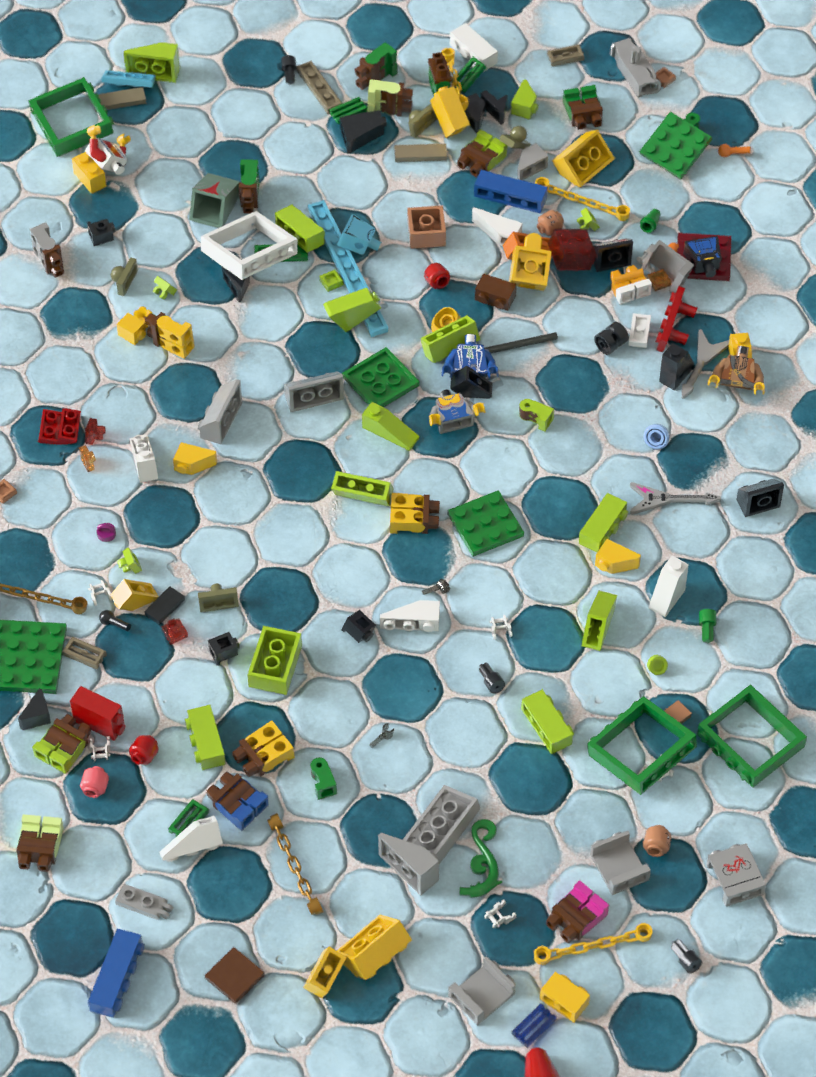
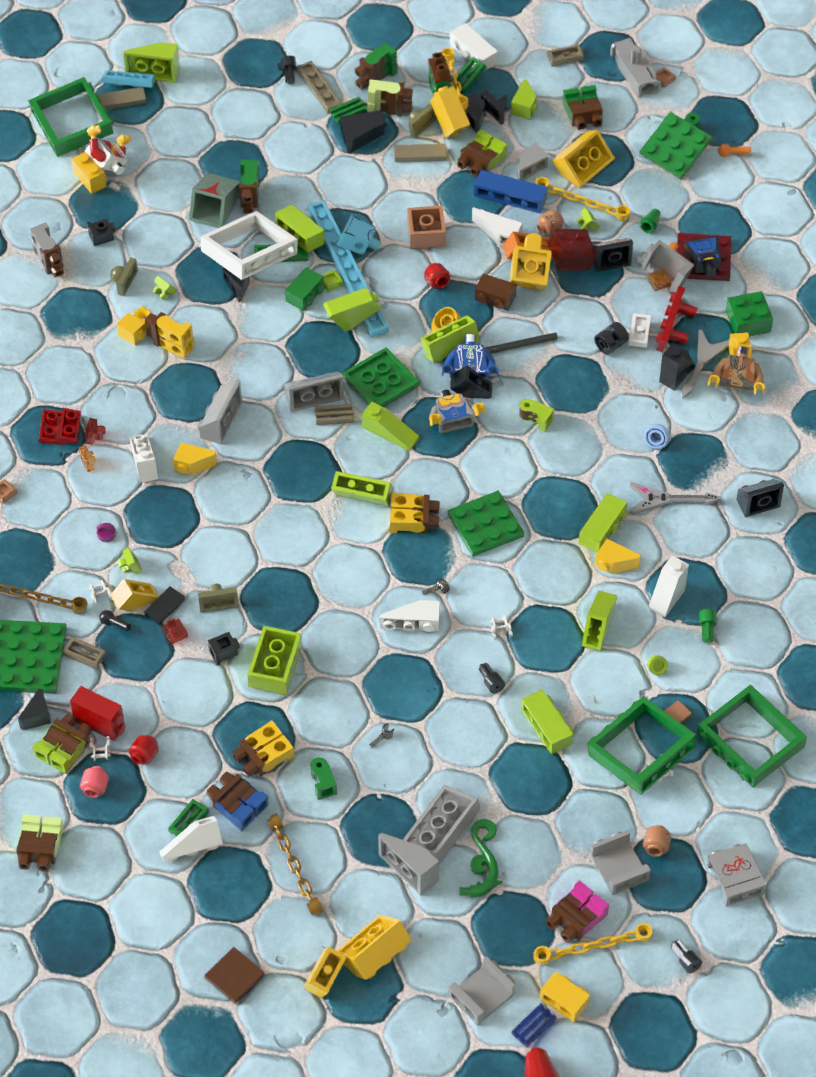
blue brick [88,928,145,1018] -> none
light grey hinge [115,884,173,920] -> none
lime brick [185,705,226,770] -> none
black brick [341,610,376,643] -> none
white piece [485,900,517,928] -> none
olive tile [499,126,531,149] -> none
hips [611,265,652,305] -> none
none -> green brick [285,267,325,311]
none -> dark tan tile [315,404,354,425]
none -> green brick [726,291,773,336]

